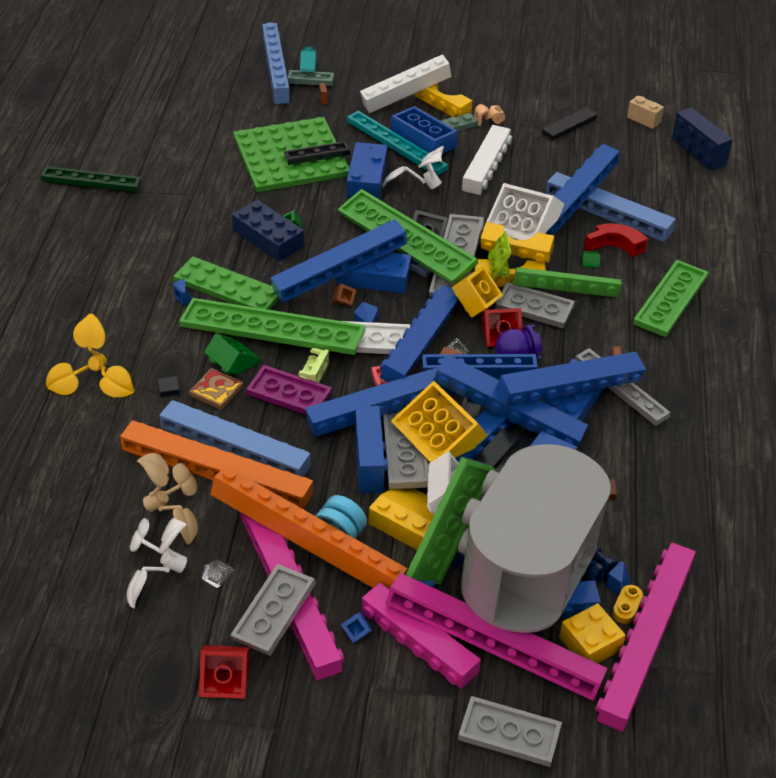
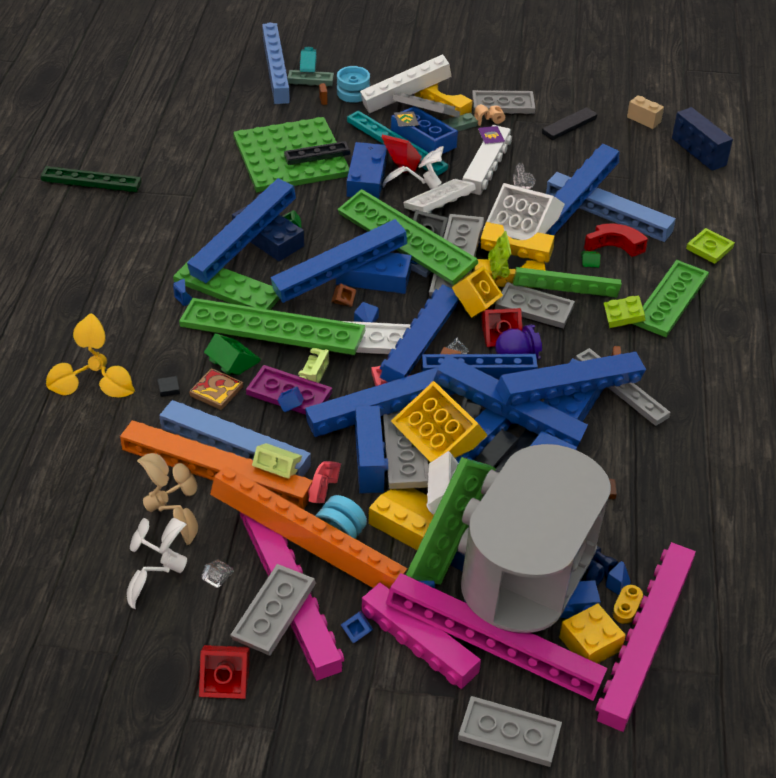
none -> blue brick [187,178,296,283]
none -> yellowish green hinge [252,443,302,479]
none -> blue slope [277,387,304,412]
none -> coral plate [308,461,341,503]
none -> medium azure wheel [337,66,370,103]
none -> red slope [381,134,422,173]
none -> light grey plate [393,93,460,118]
none -> dark grey sticker [394,111,419,127]
none -> white plate [403,179,476,213]
none -> light grey plate [472,90,535,114]
none -> dark purple sticker [478,126,505,144]
none -> clear tile [513,163,536,189]
none -> lime plate [604,295,646,328]
none -> lime plate [686,228,735,264]

